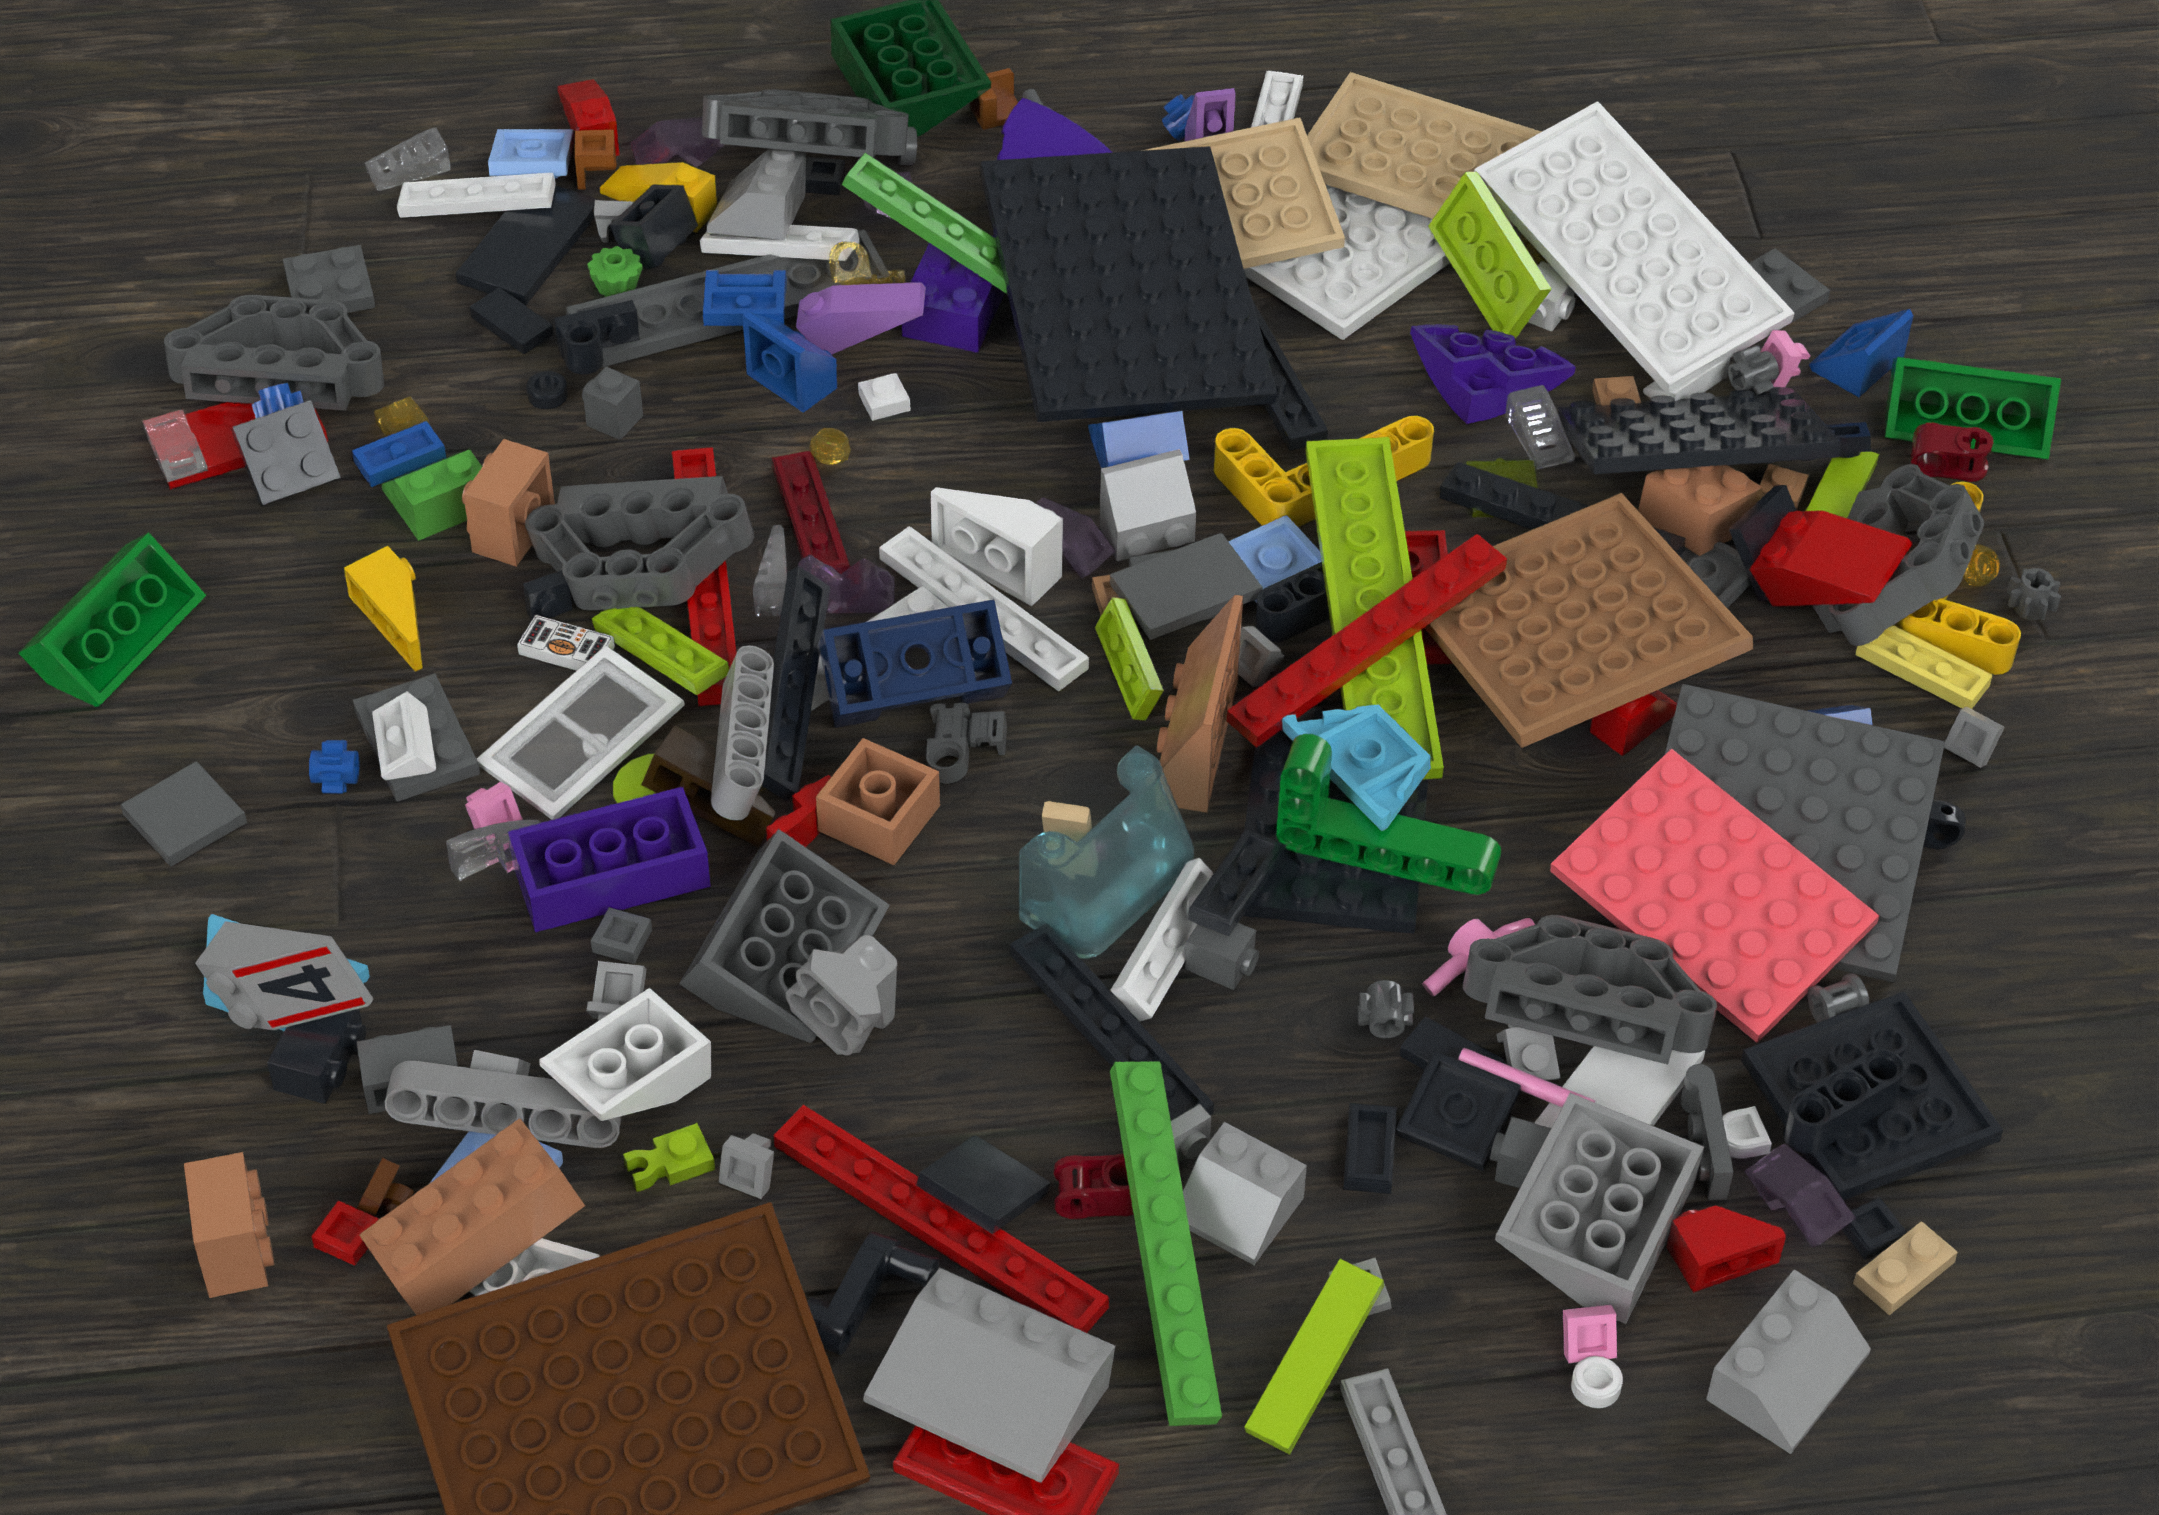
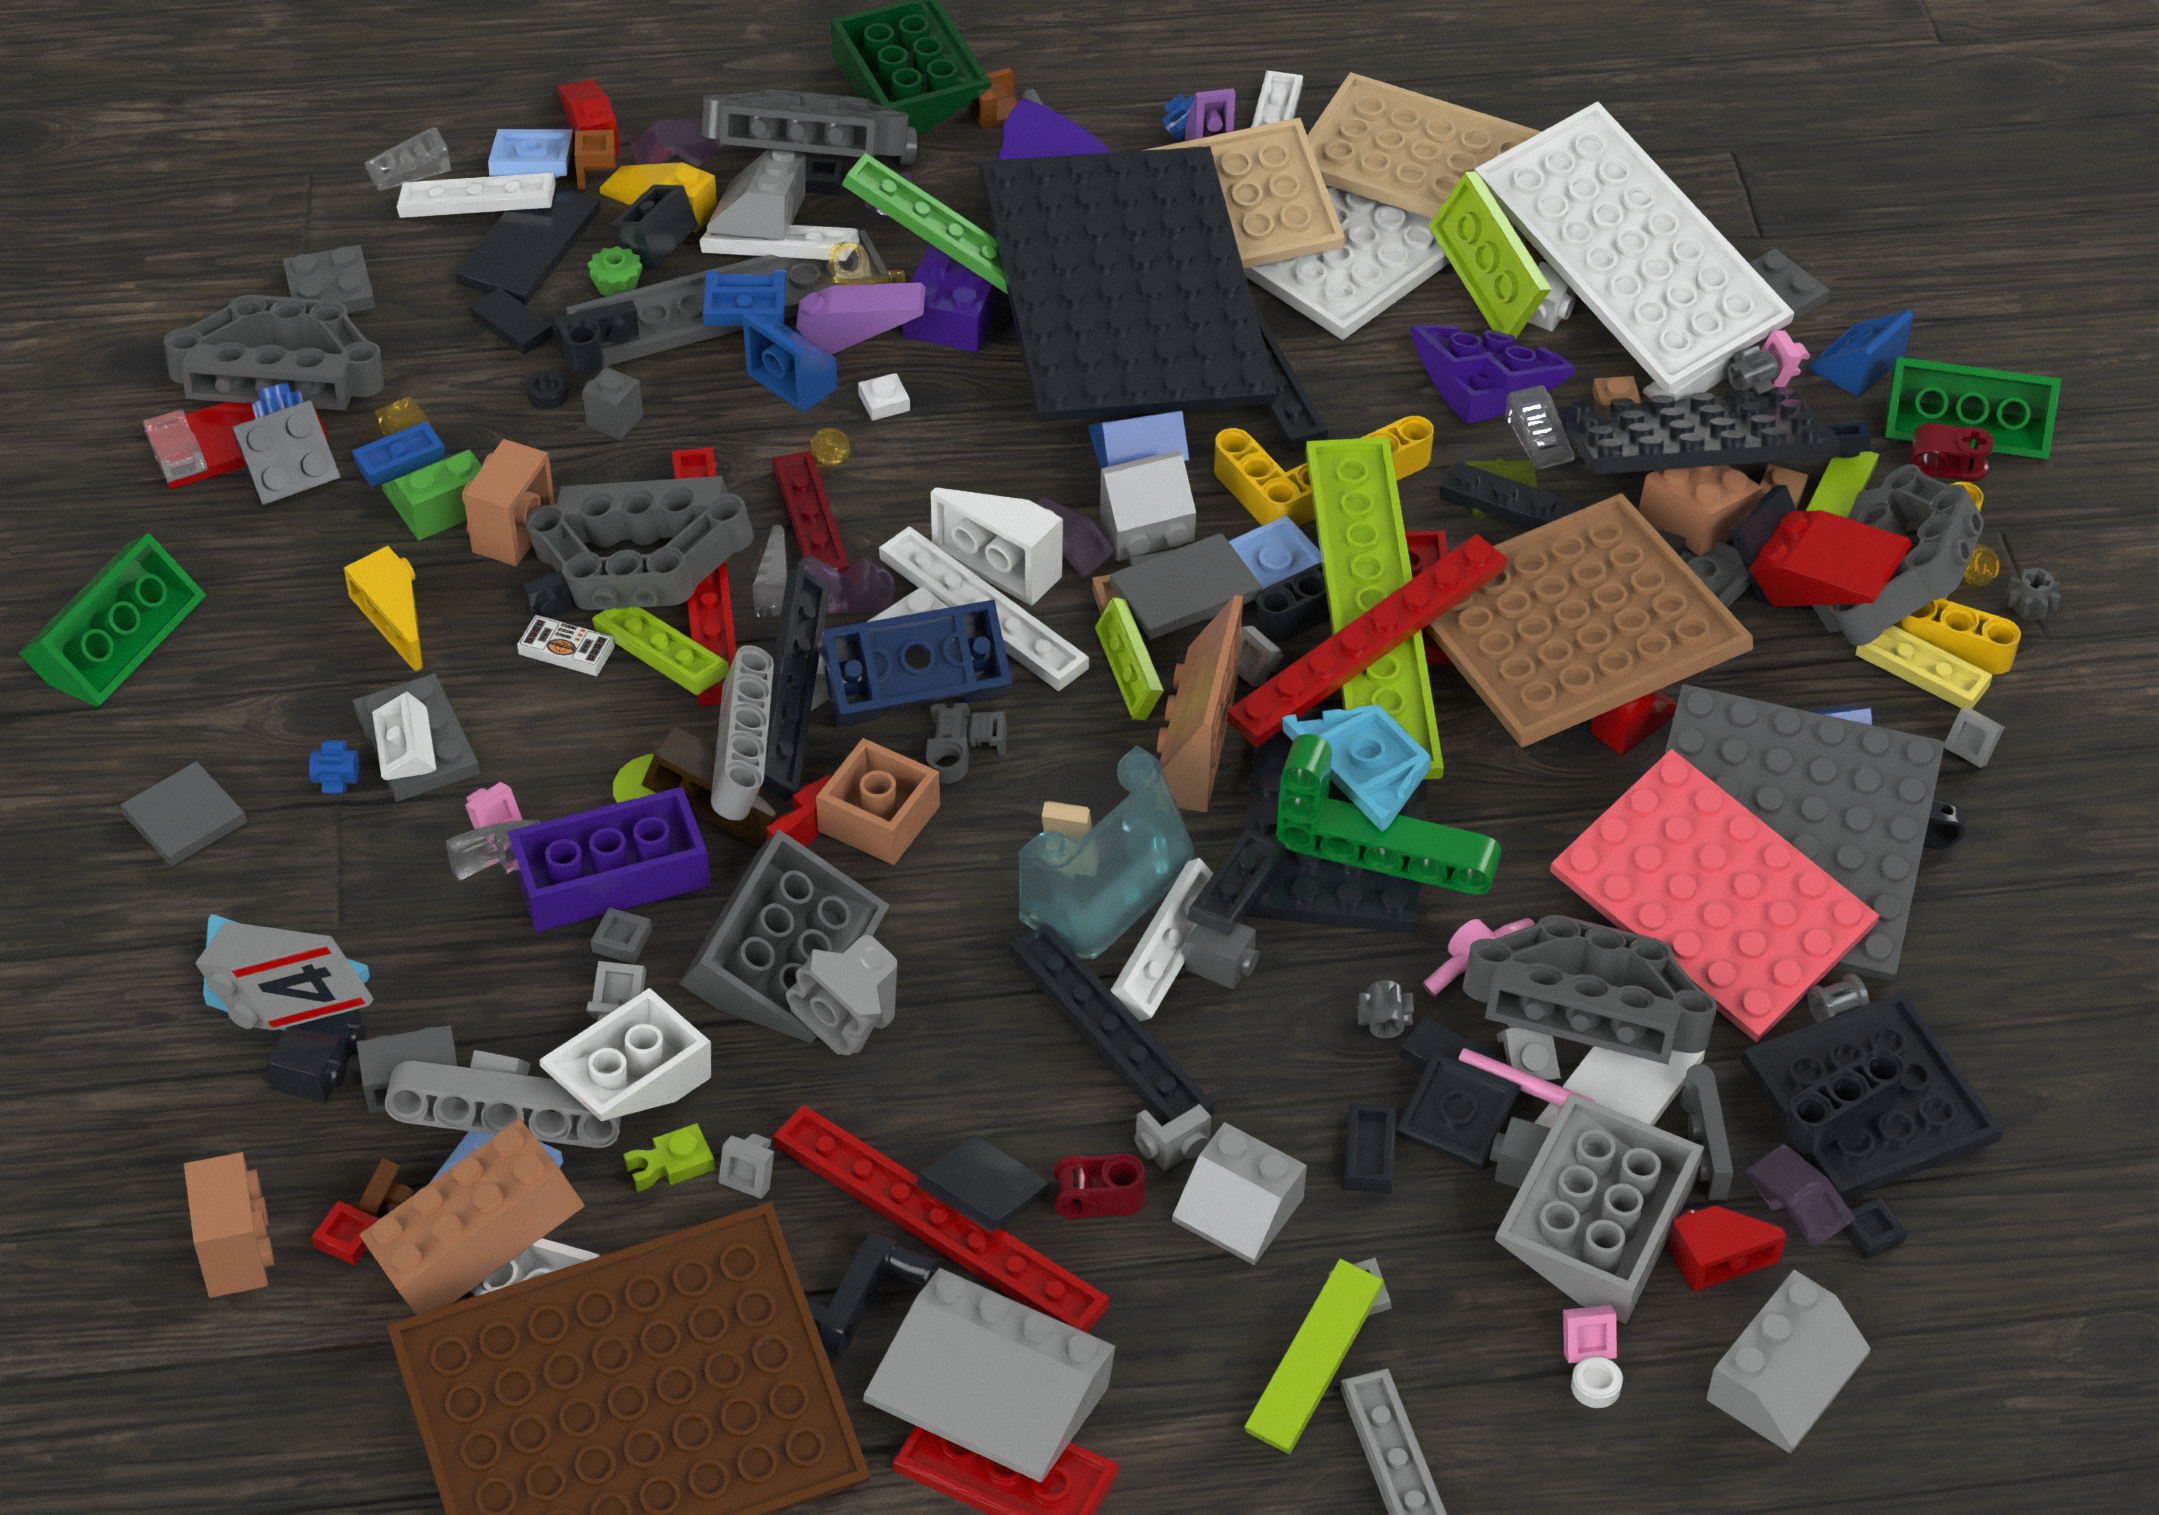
clear door [477,646,685,820] -> none
light grey tile [594,200,634,243] -> none
bright green plate [1110,1062,1222,1426] -> none
white tile [1723,1106,1772,1159] -> none
tan plate [1853,1221,1958,1315] -> none

